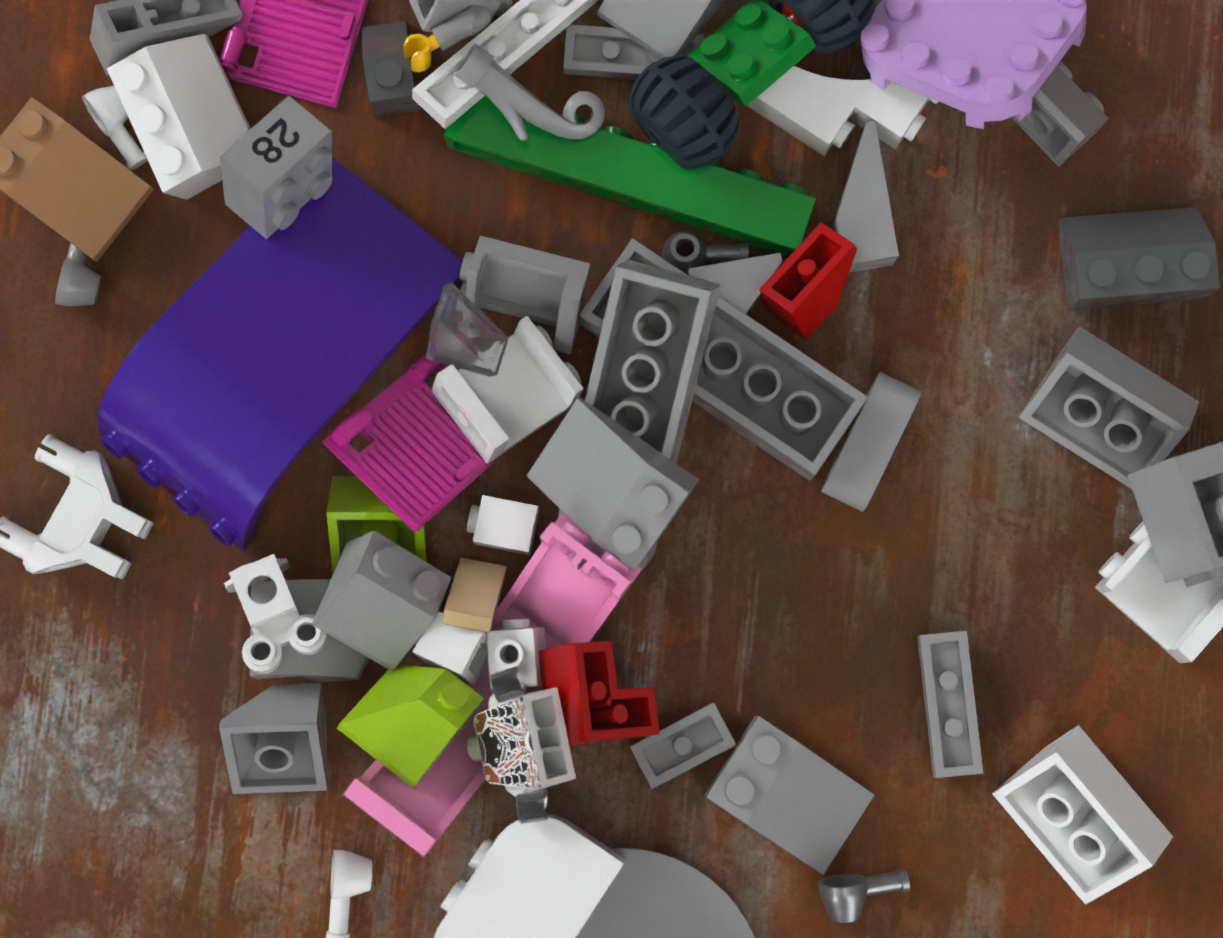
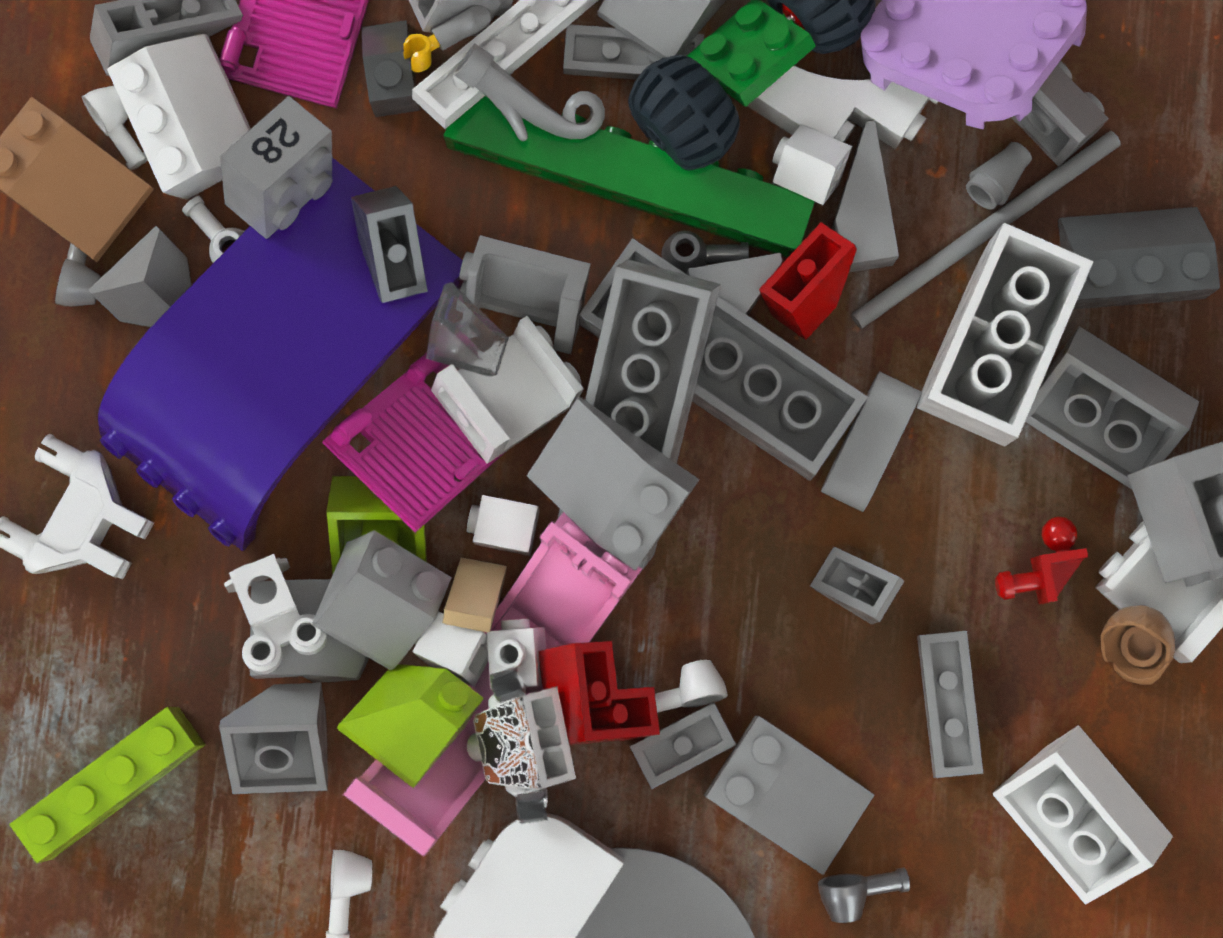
none -> lime brick [9,707,206,863]
none -> light grey slope [88,226,192,327]
none -> white bar [182,196,245,263]
none -> dark grey slope [351,186,427,303]
none -> white bar [655,660,728,713]
none -> white brick [772,124,852,205]
none -> light grey slope [810,547,904,625]
none -> light grey piece [851,131,1121,329]
none -> white brick [917,223,1094,447]
none -> light grey cone [966,142,1032,210]
none -> red piece [995,516,1088,605]
none -> medium nougat hair [1101,605,1175,685]

